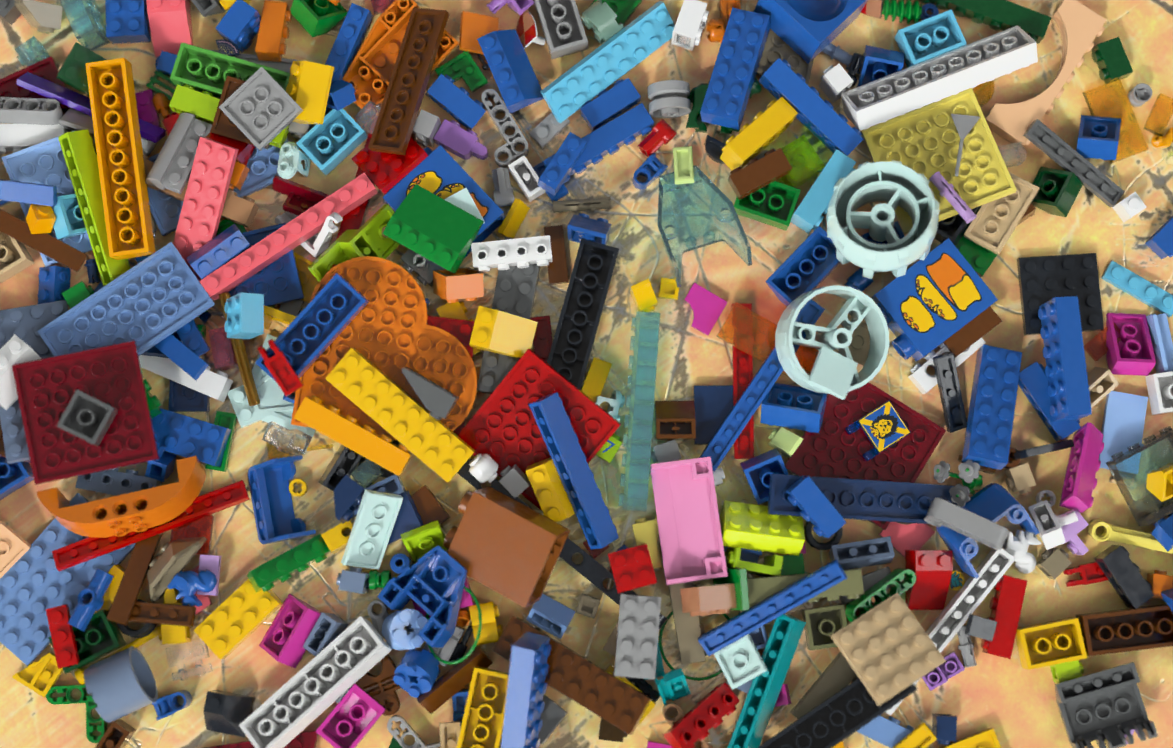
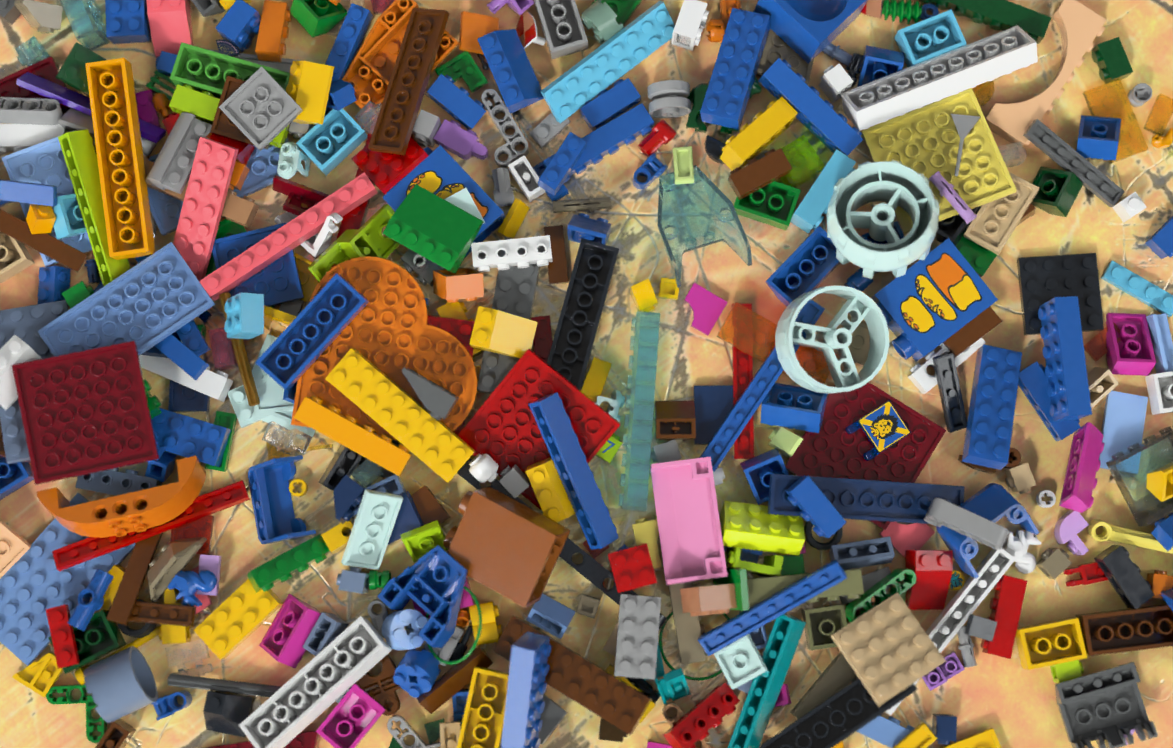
dark grey brick [57,390,118,446] -> none
brick [186,224,250,279] -> none
red hinge [257,339,304,396] -> none
blue brick [390,553,413,575] -> none
light aqua tile [808,346,858,400] -> none
light grey plant [934,460,983,507] -> none
black tile [1014,439,1074,460] -> none
white brick [1028,500,1078,550] -> none
none -> dark grey axle [168,674,281,697]
none -> clear green tile [424,718,445,744]

